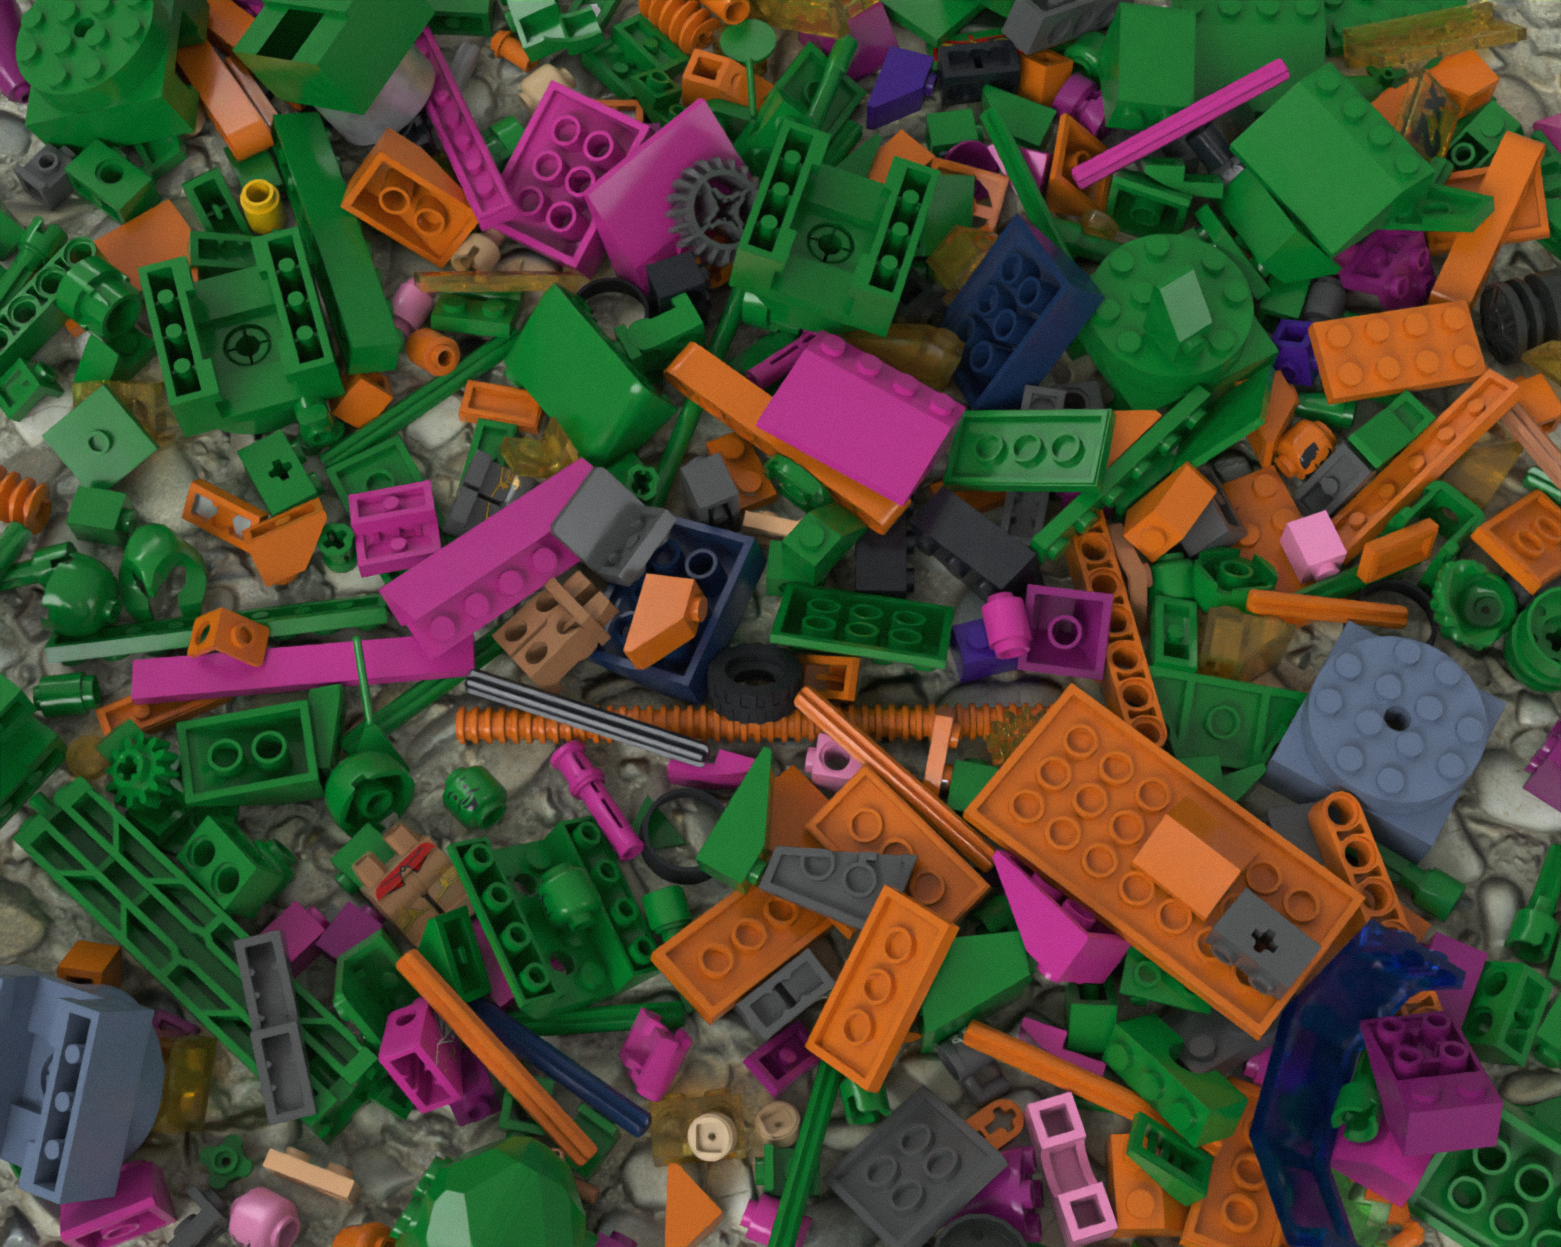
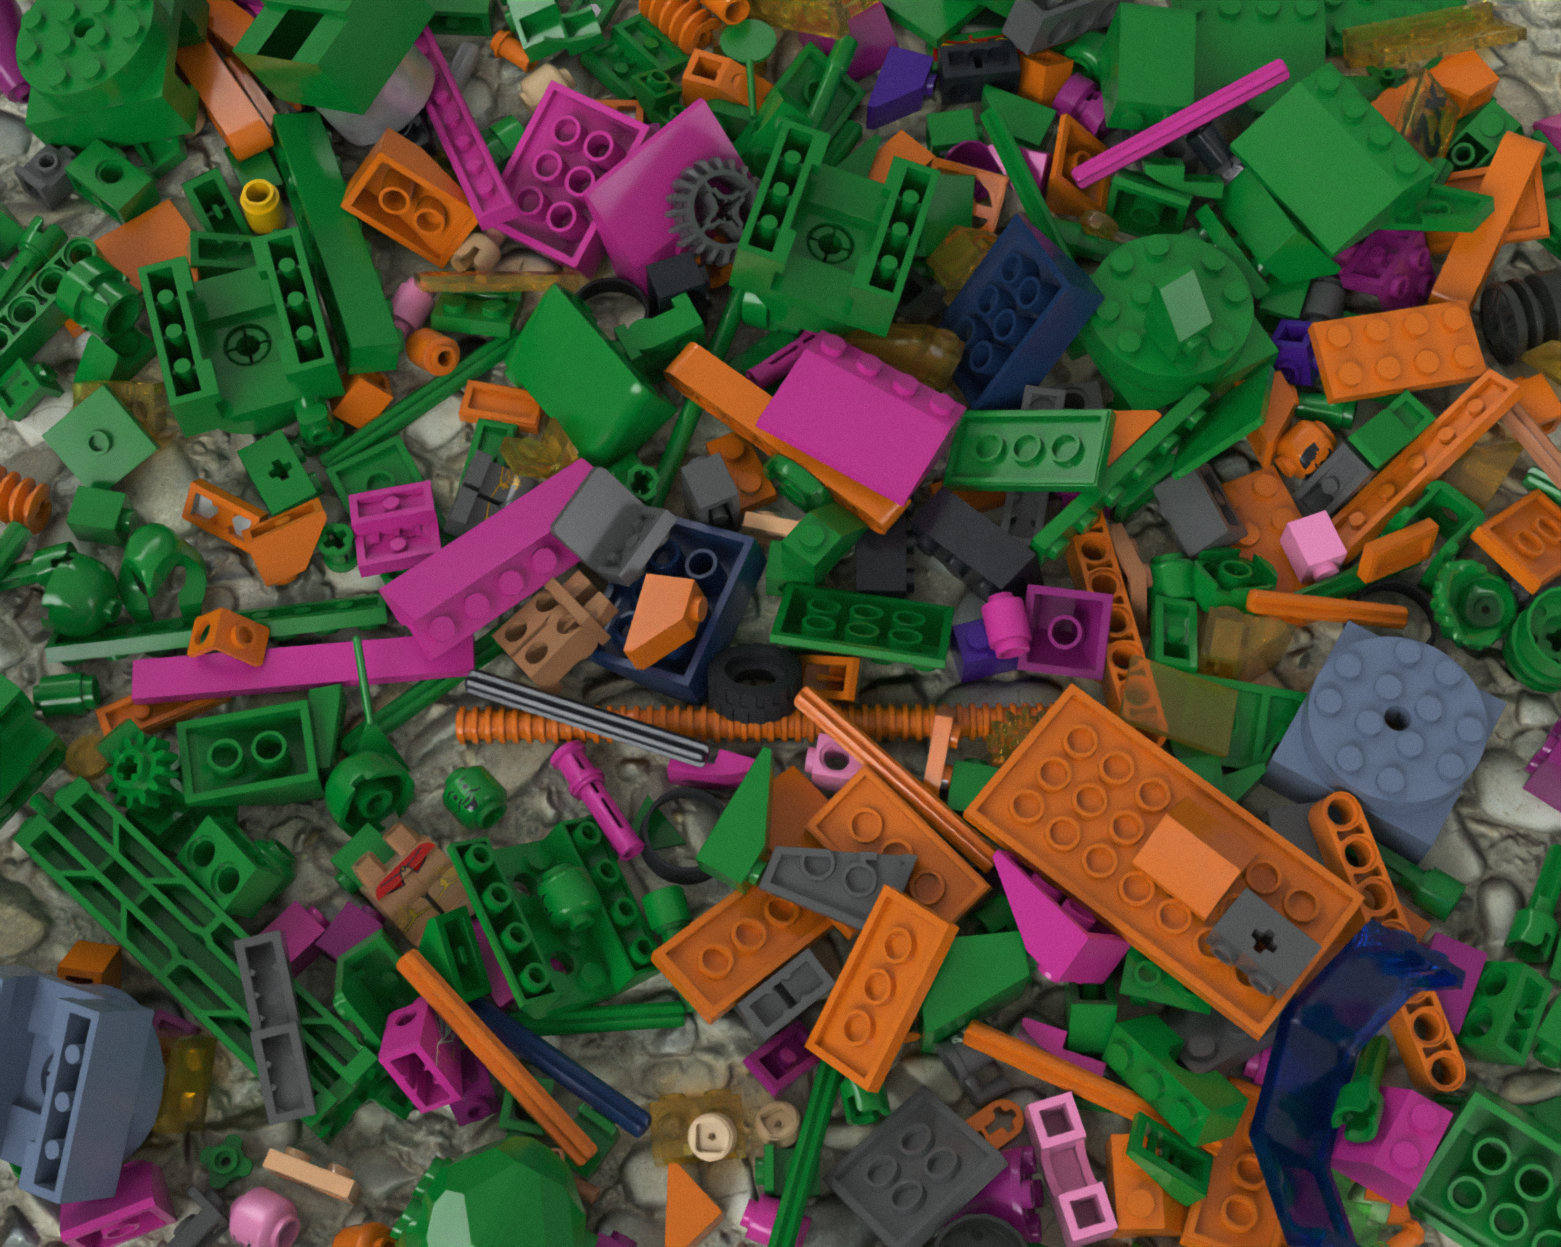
dark pink cylinder [618,1007,692,1102] -> none
orange slope [1123,461,1217,563] -> none
magenta slope [1360,1010,1503,1157] -> none
none -> clear yellow piece [1119,654,1238,759]

